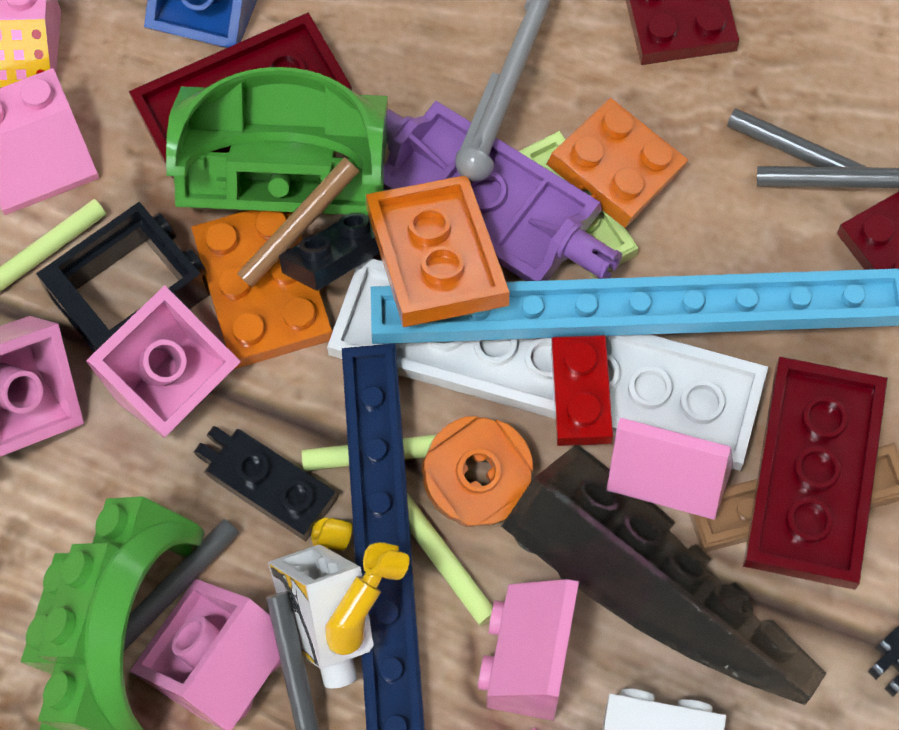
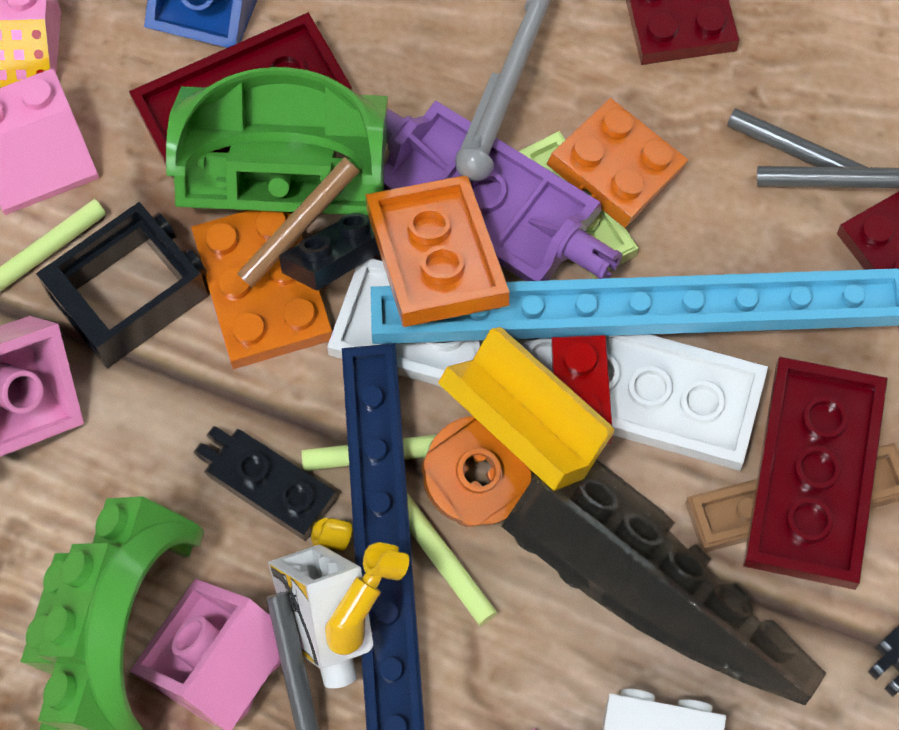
bright pink slope [86,285,241,438] -> none
dark grey bar [124,519,239,651] -> none
bright pink slope [478,579,579,721] -> none
bright pink slope [607,418,733,520] -> none
none -> yellow panel [438,327,614,491]

